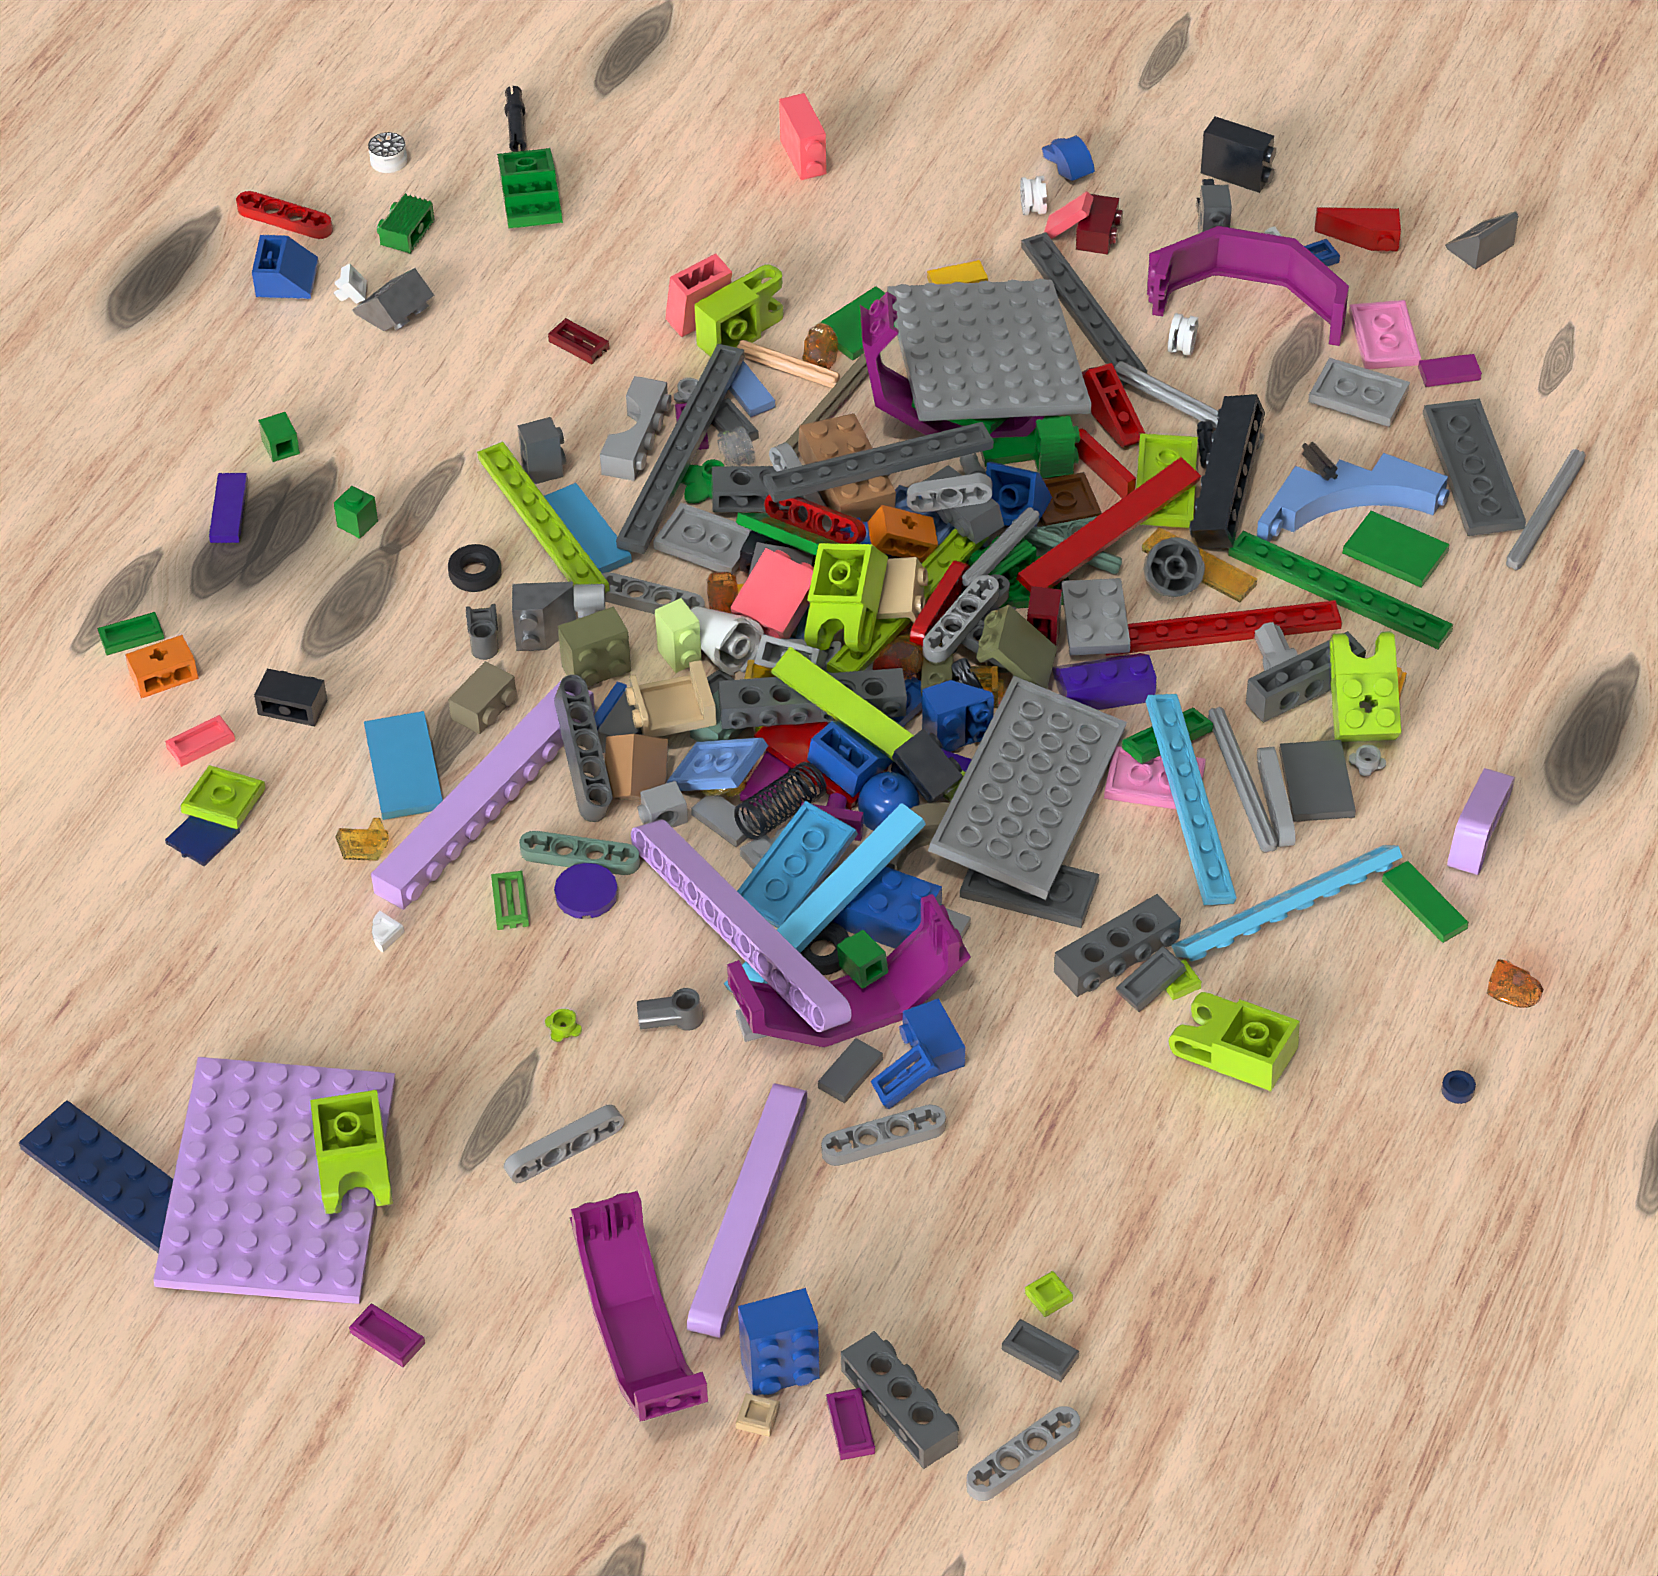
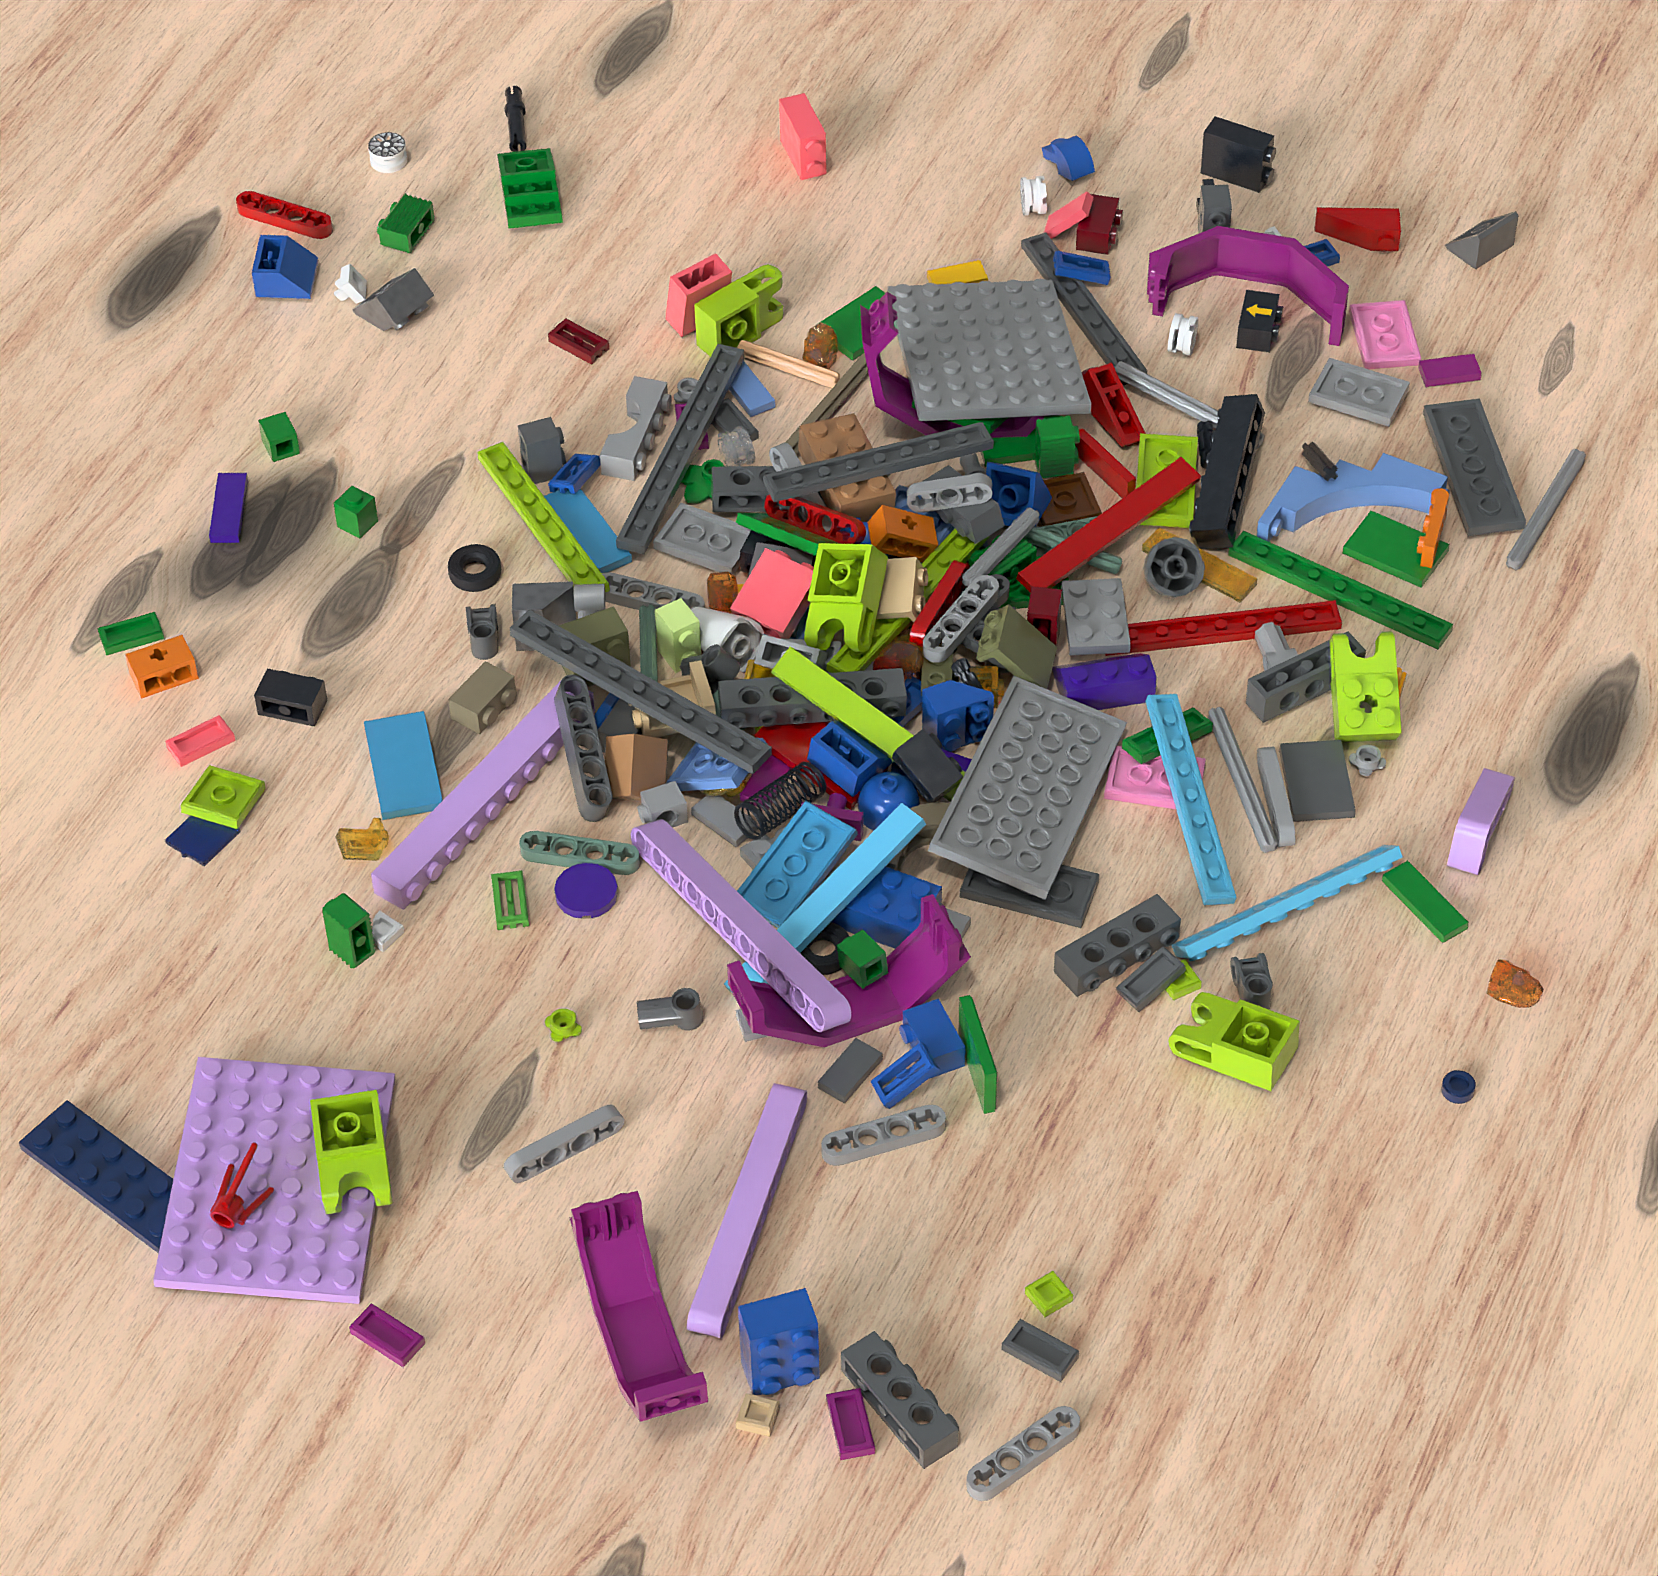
none -> red plant [210,1143,274,1228]
none -> green brick [322,893,376,968]
none -> dark grey plate [510,610,772,774]
none -> blue tile [548,454,601,494]
none -> sand green axle [639,605,658,682]
none -> dark grey piece [680,644,740,681]
none -> green tile [958,995,997,1114]
none -> blue tile [1053,251,1111,285]
none -> dark grey piece [1230,953,1273,1009]
none -> black brick [1236,290,1284,353]
none -> orange plate [1417,488,1449,568]

